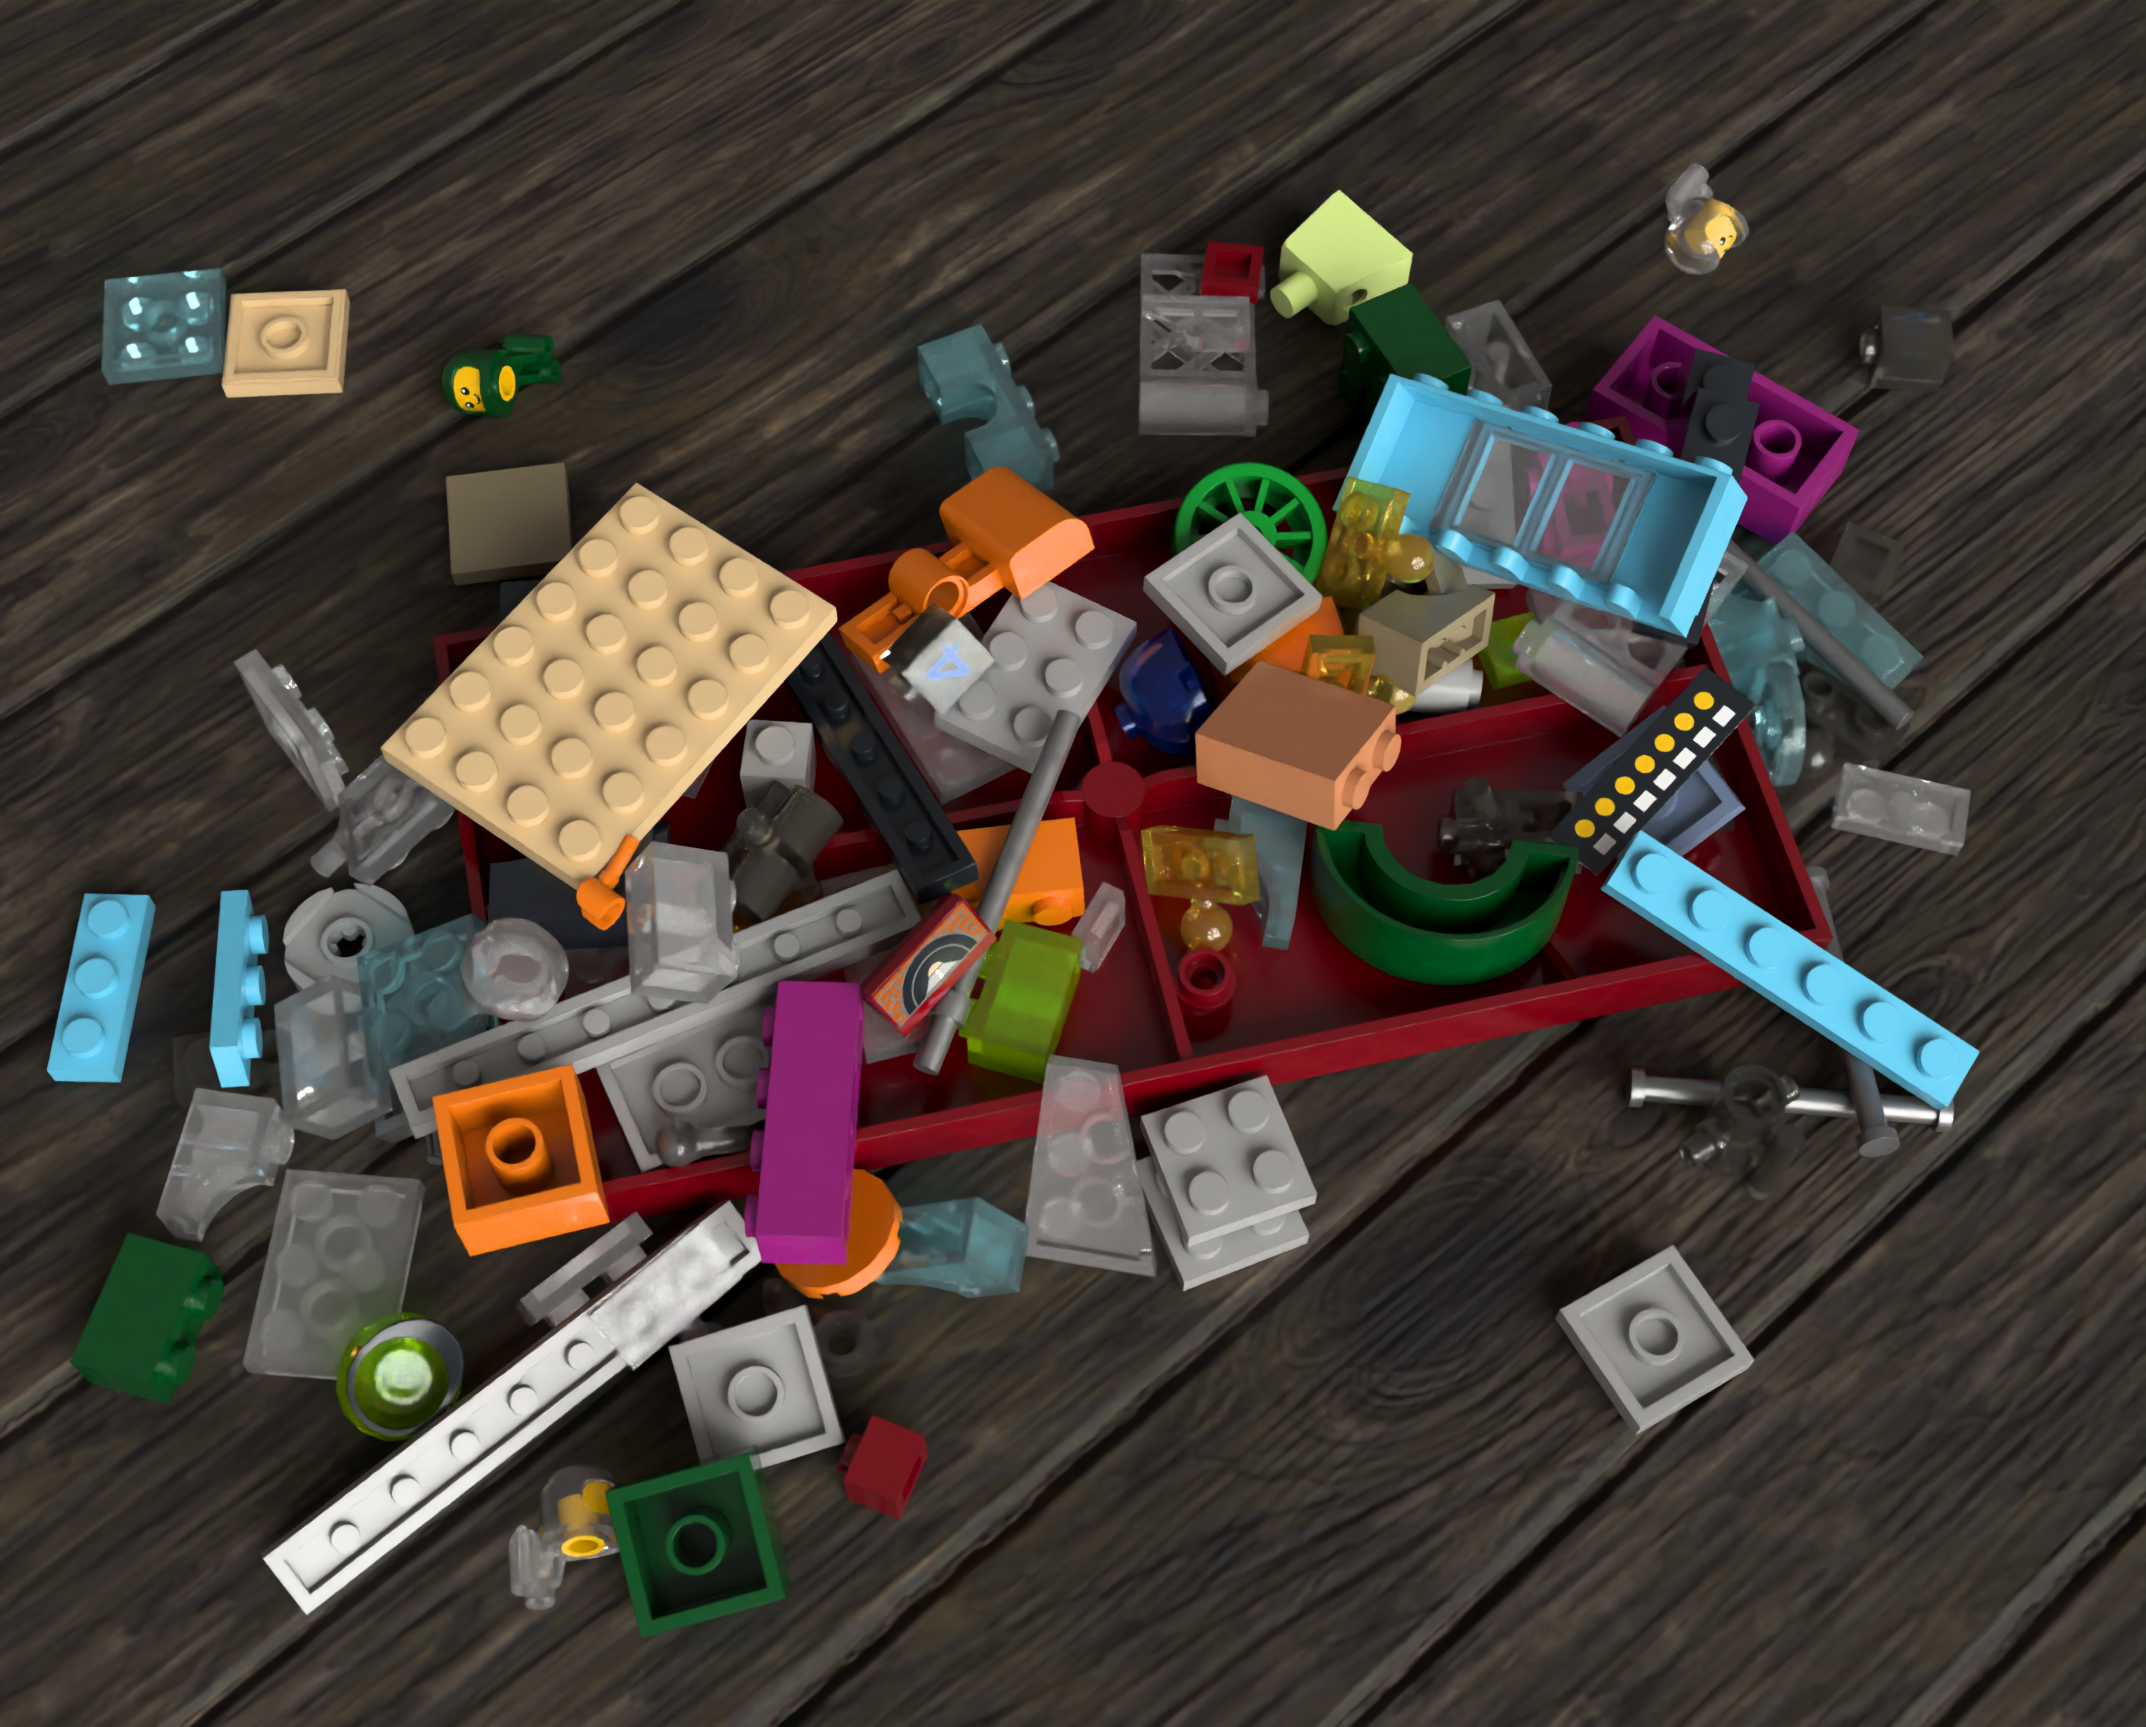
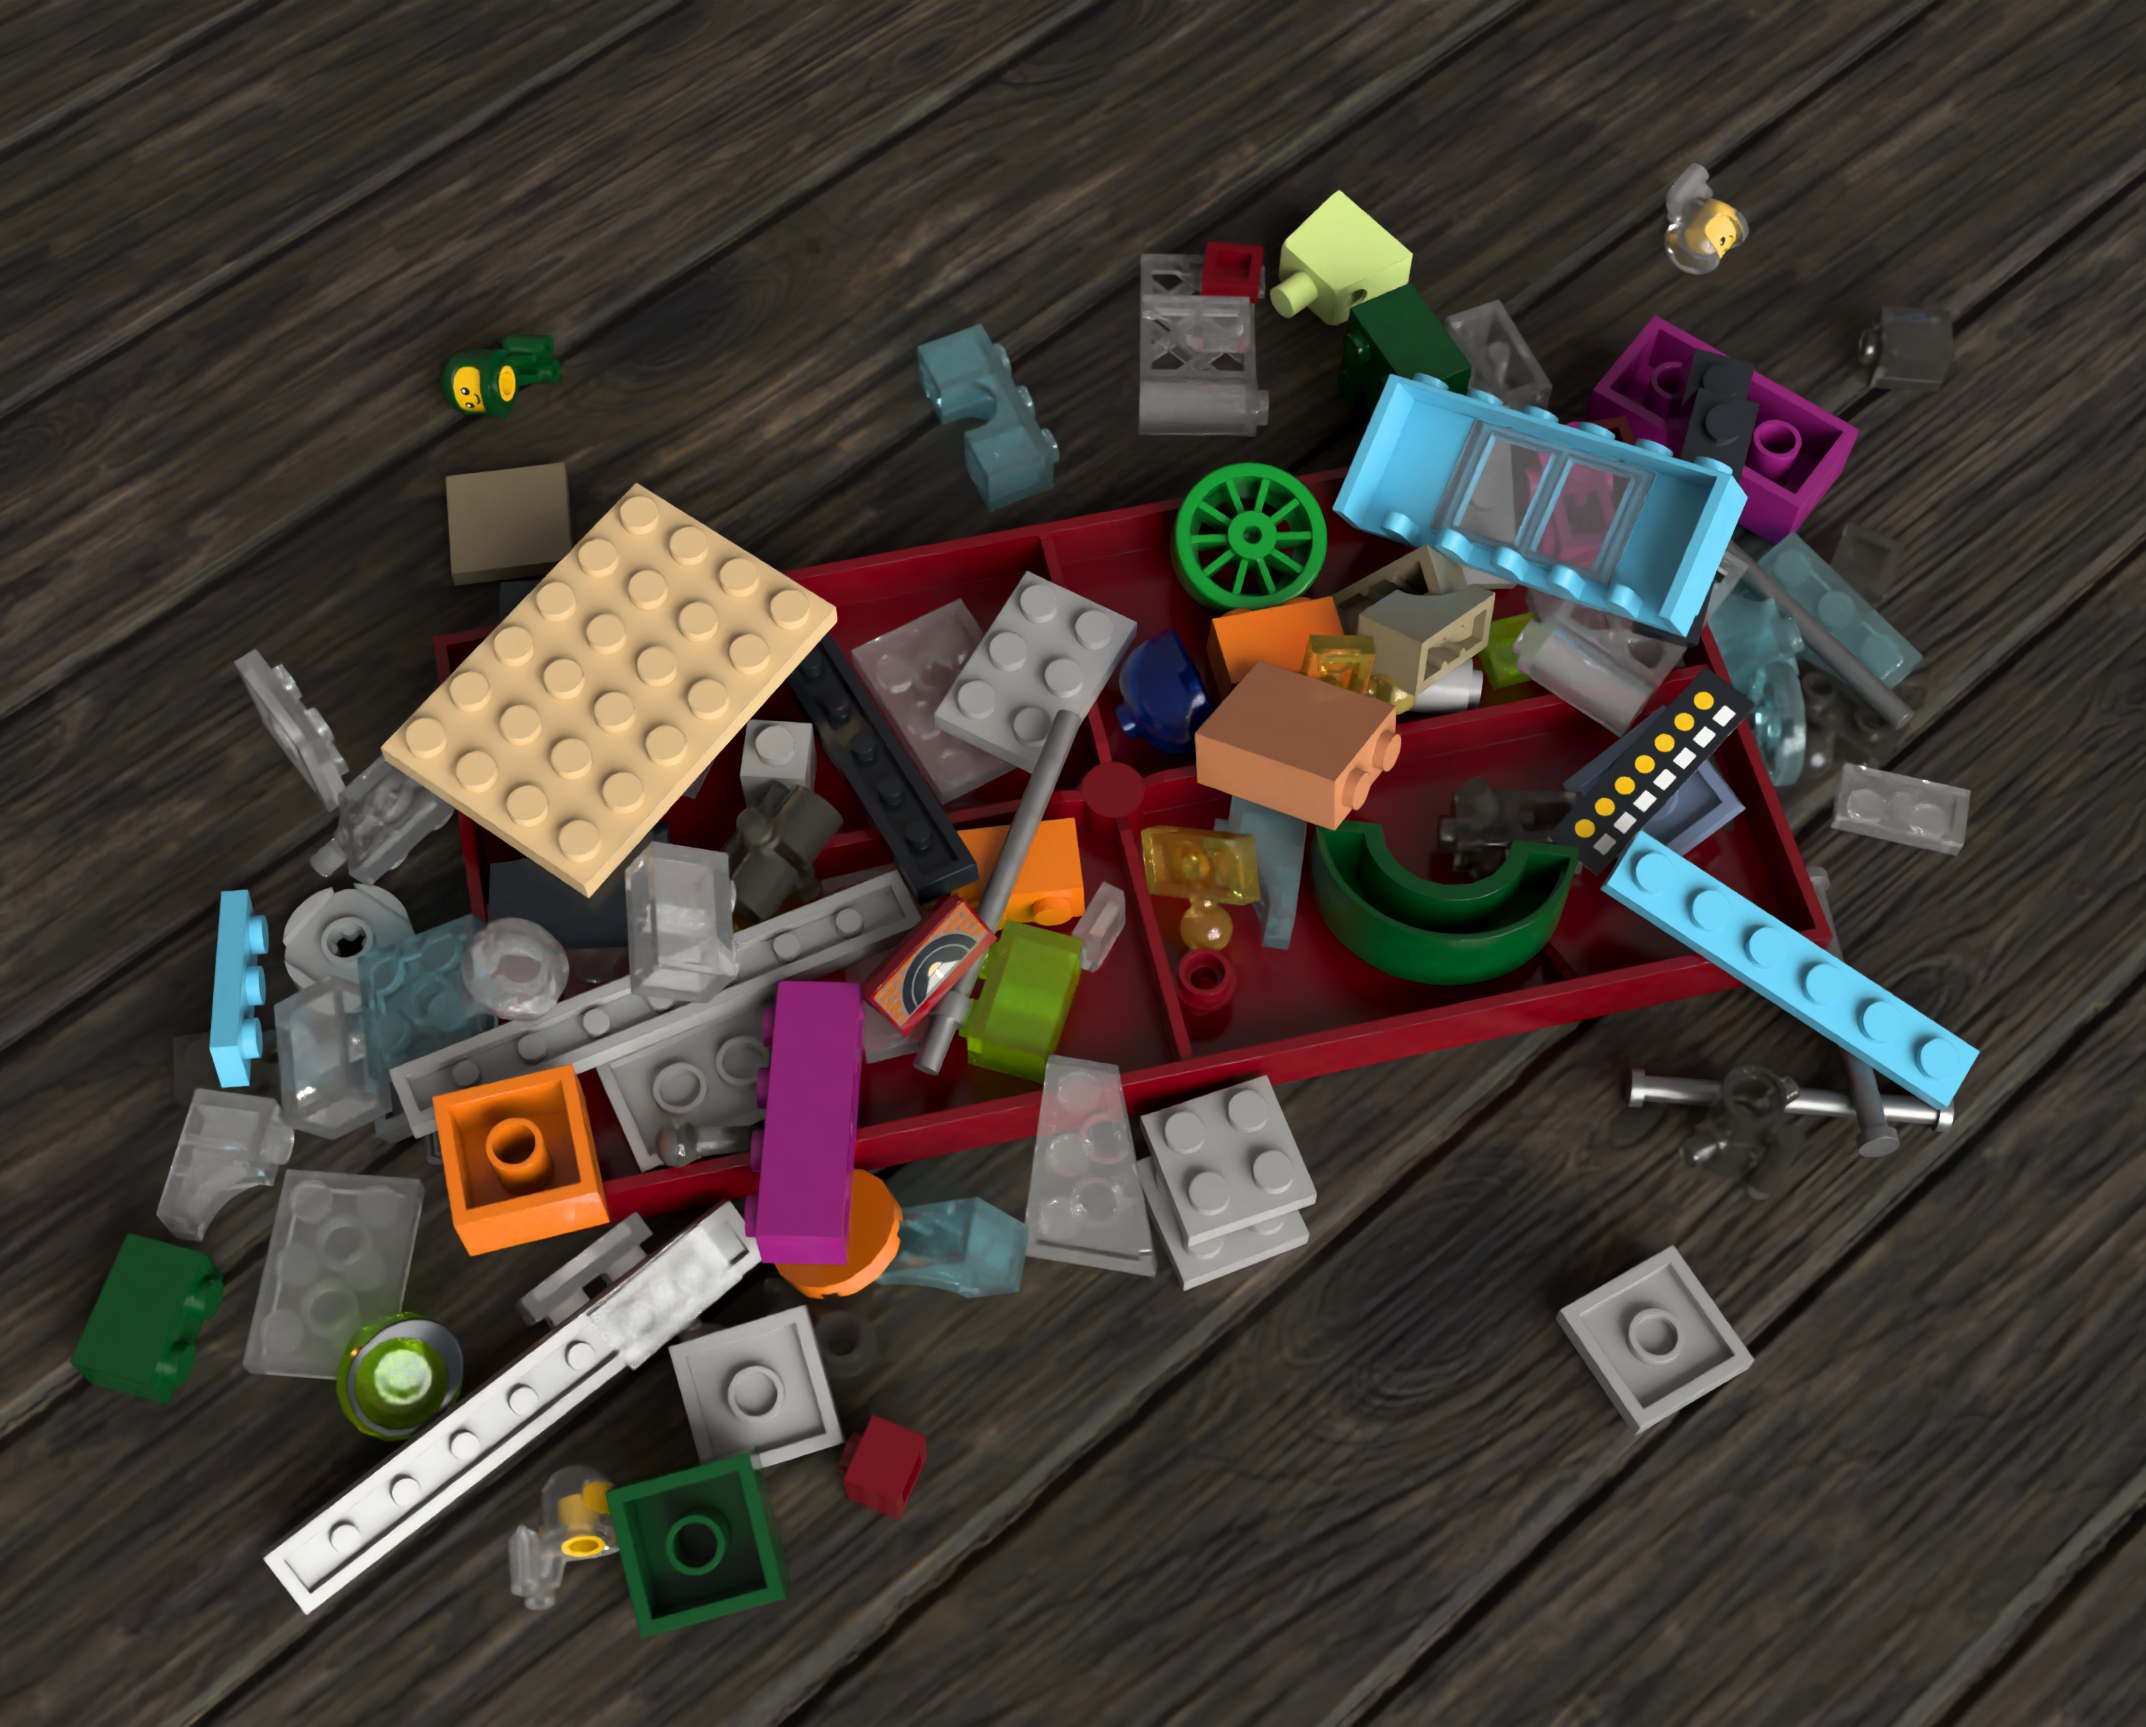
medium azure plate [47,894,156,1083] -> none
clear light blue plate [102,268,226,385] -> none
tan tile [222,289,350,398] -> none
orange hand [576,834,639,930] -> none
orange plate [838,466,1095,675] -> none
clear smoke brick [880,603,996,716] -> none
light grey plate [1143,513,1323,676] -> none
clear yellow plate [1315,477,1435,611] -> none

